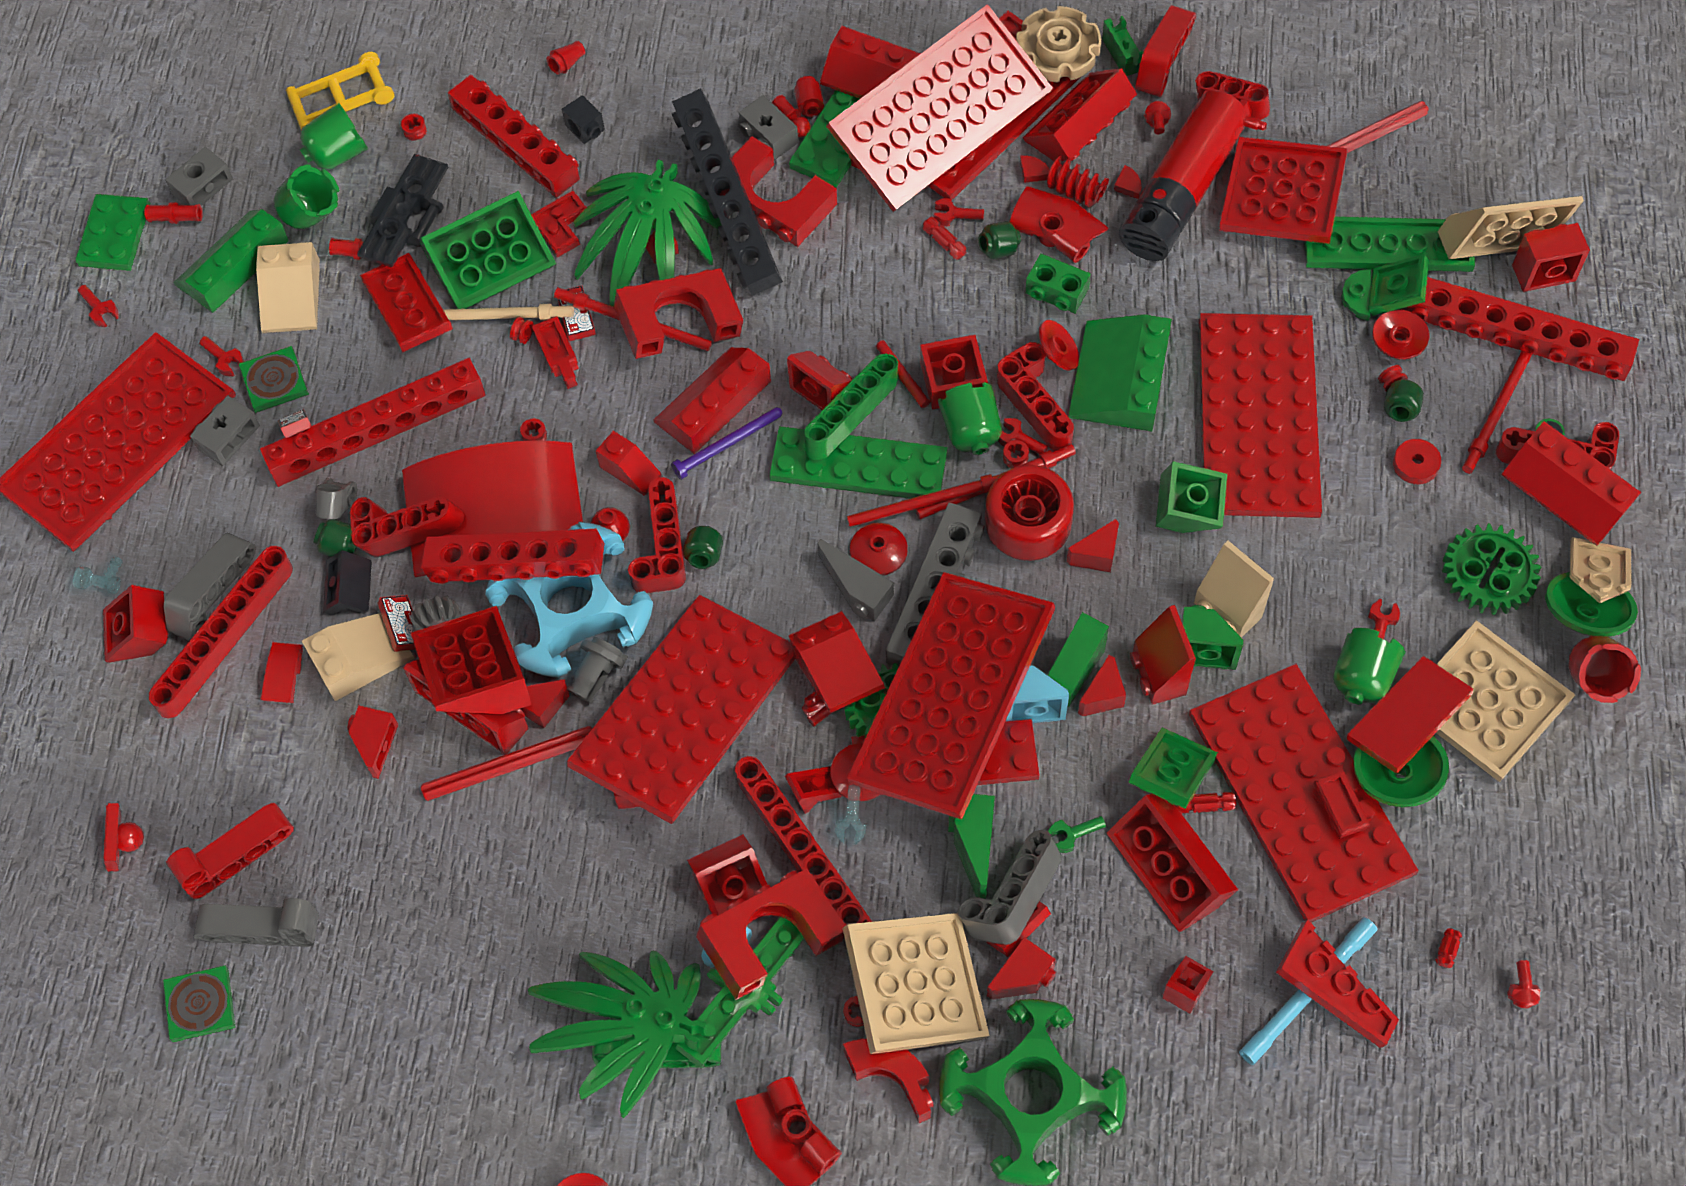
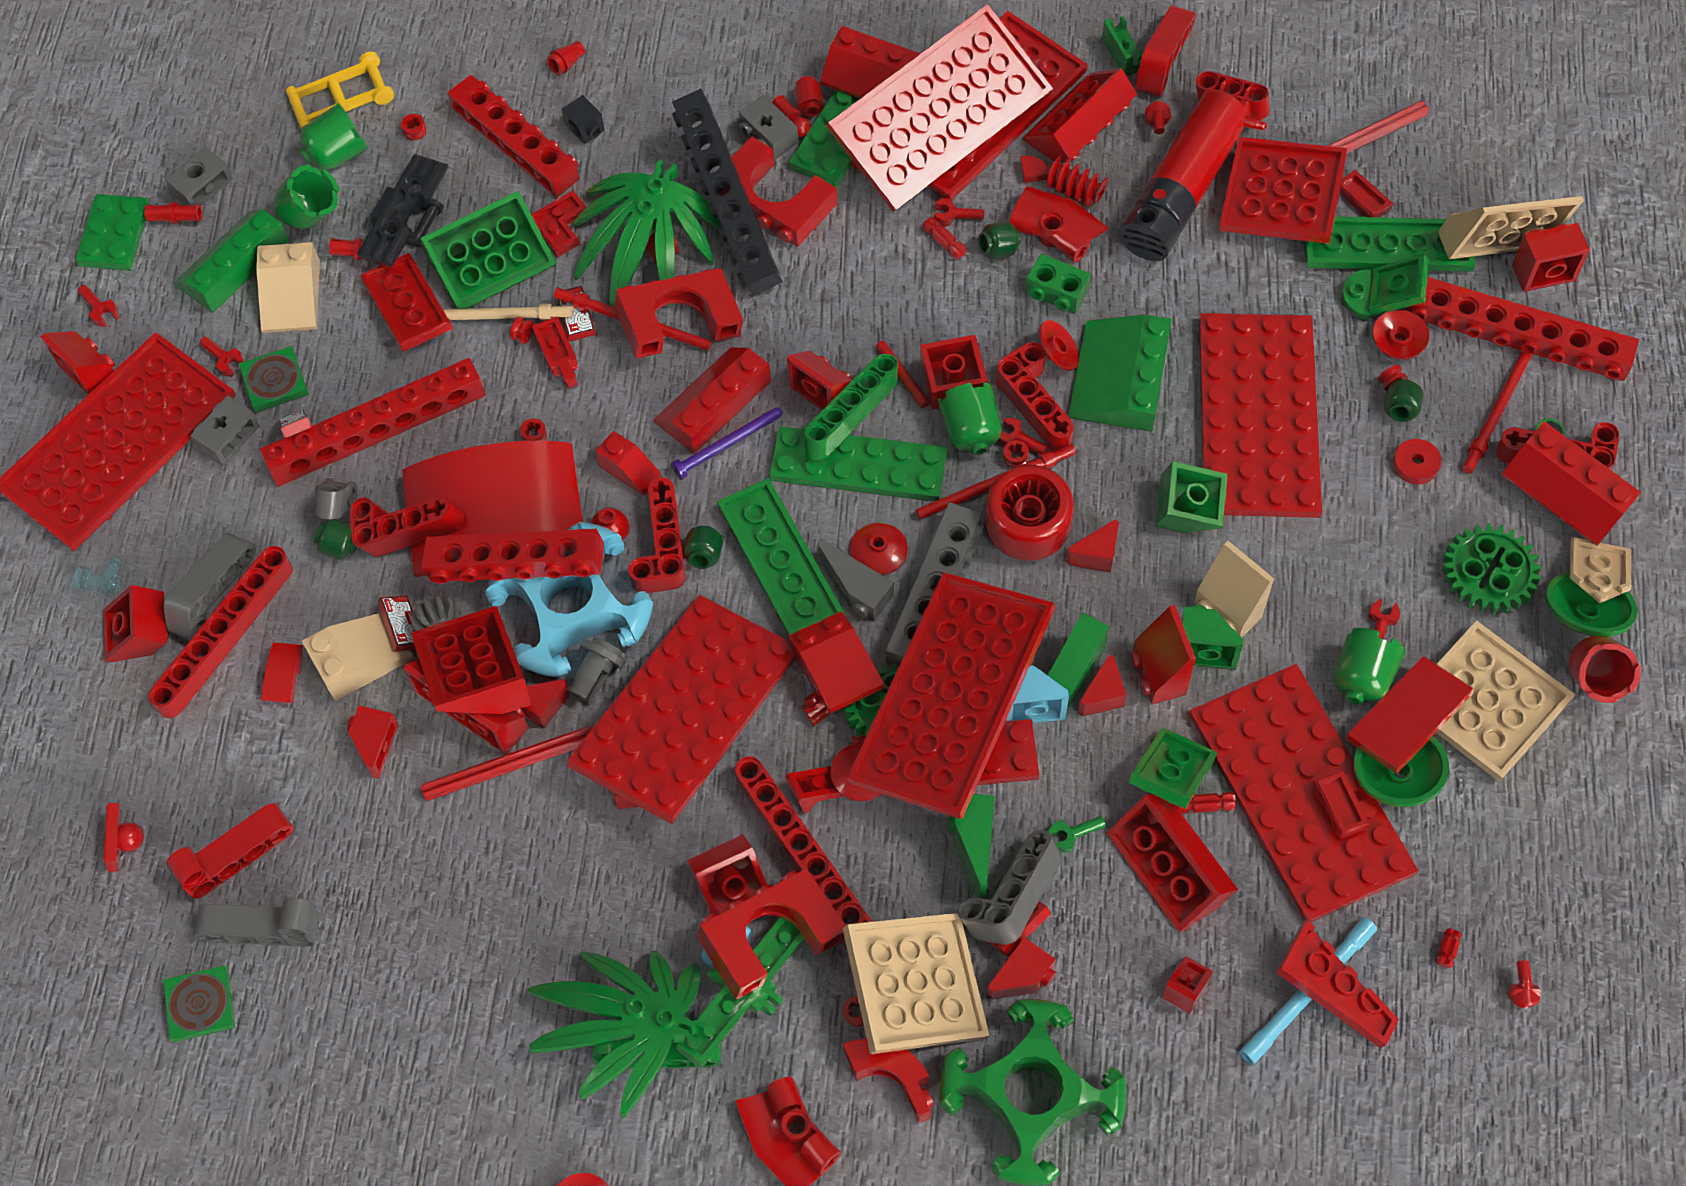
black panel [323,550,372,616] -> none
clear light blue bar [835,785,867,845] -> none
red bar [847,474,1001,527] -> none
tan piece [1016,6,1101,82] -> none
red tile [1114,165,1141,199] -> none
none -> red slope [40,331,116,395]
none -> green plate [717,478,846,635]
none -> red tile [1340,170,1393,217]

